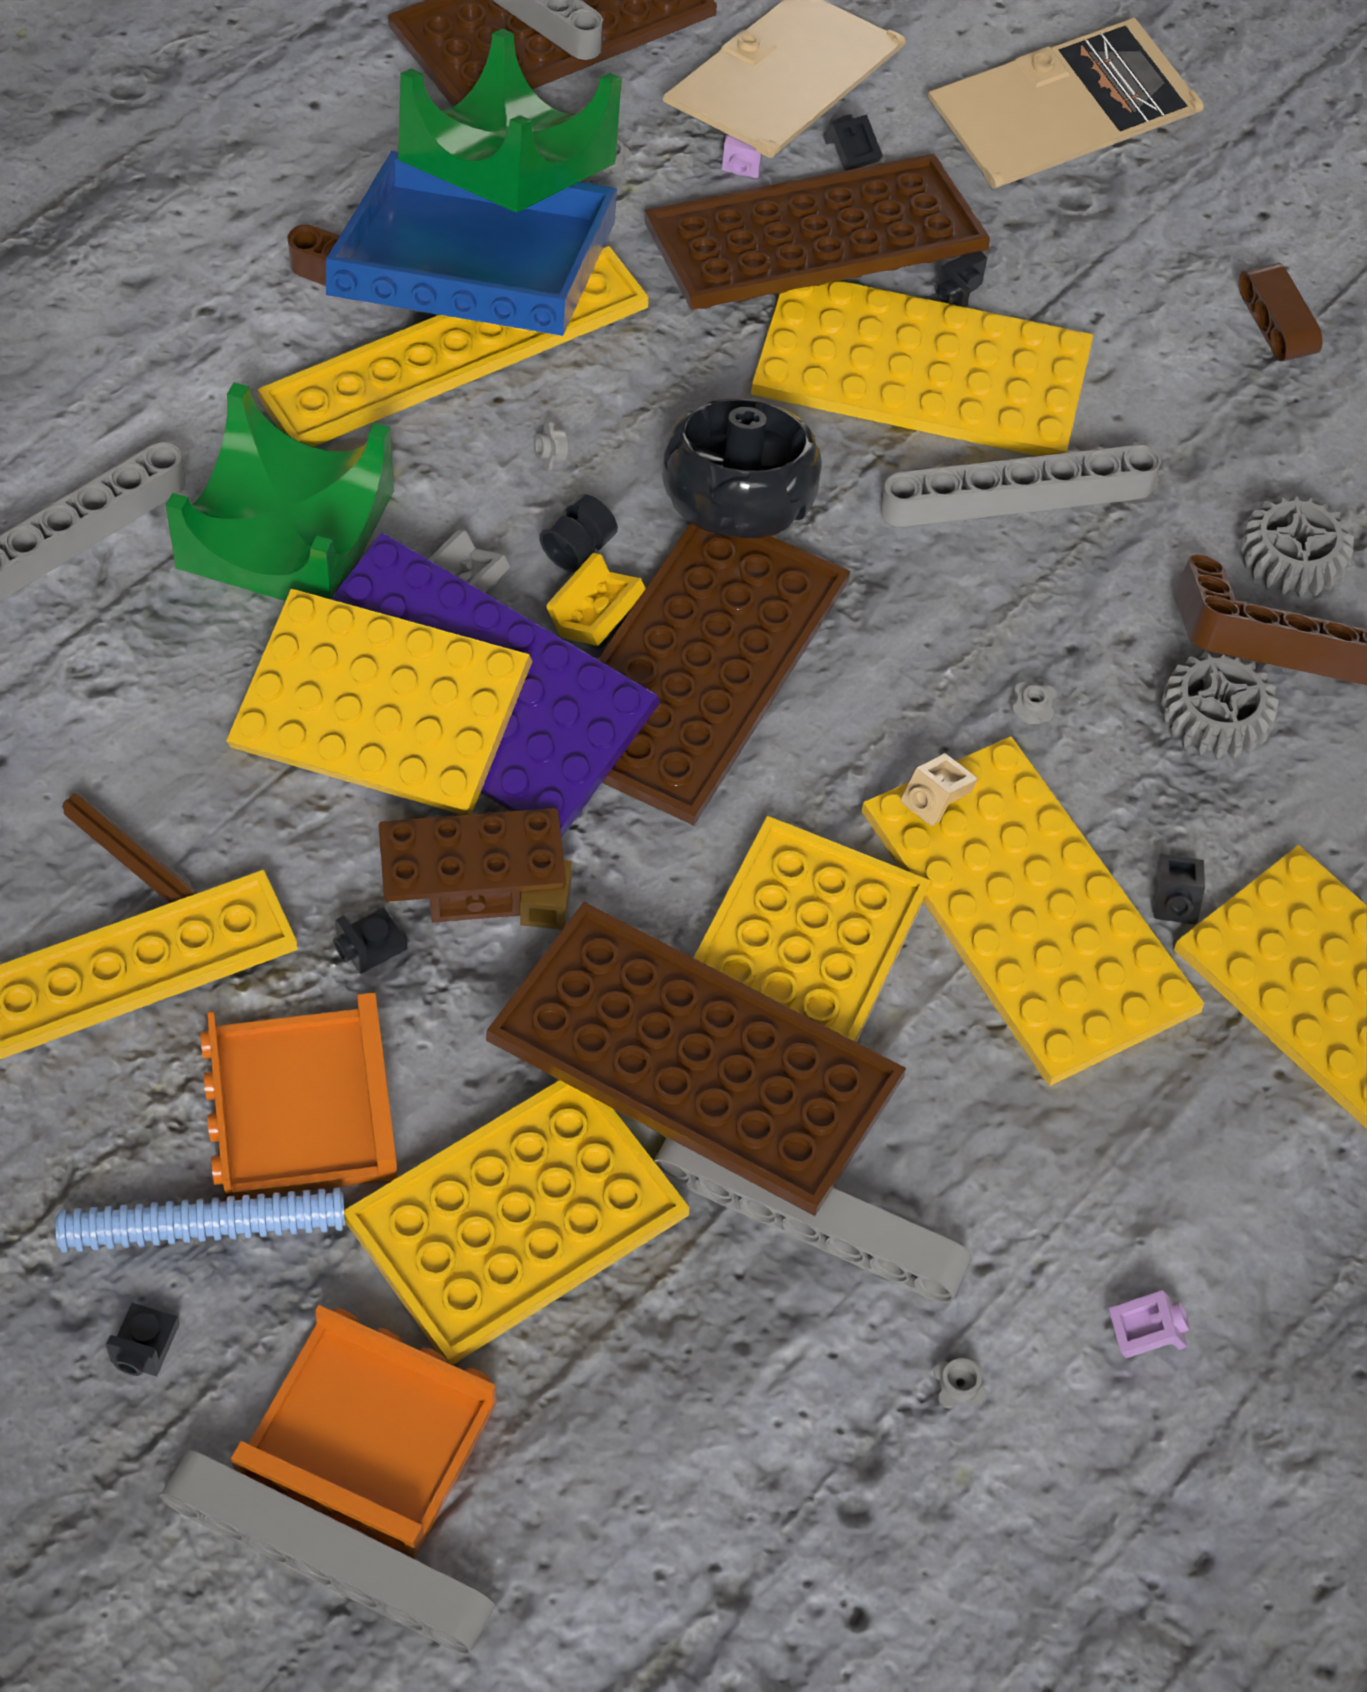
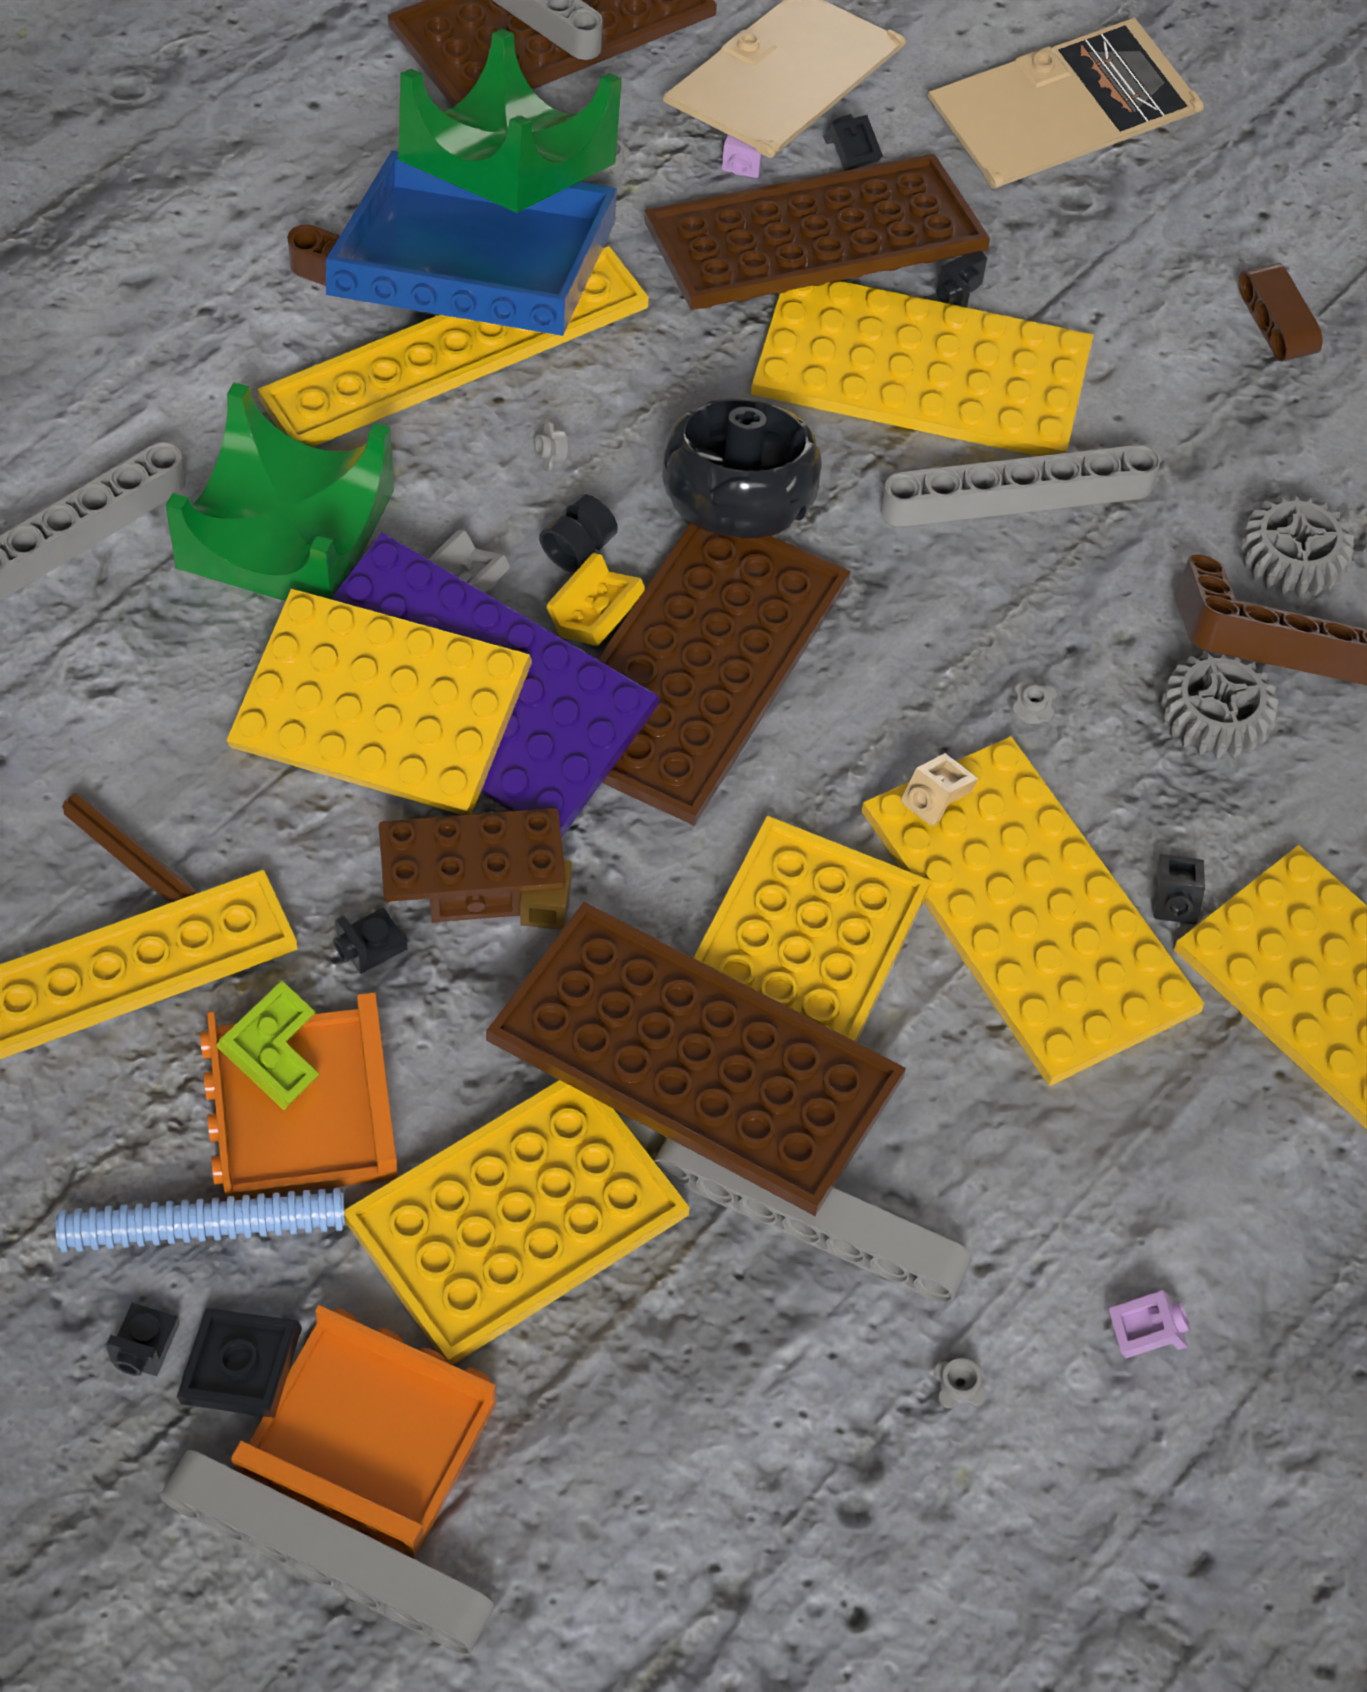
none -> black tile [177,1308,302,1418]
none -> lime plate [216,981,319,1110]

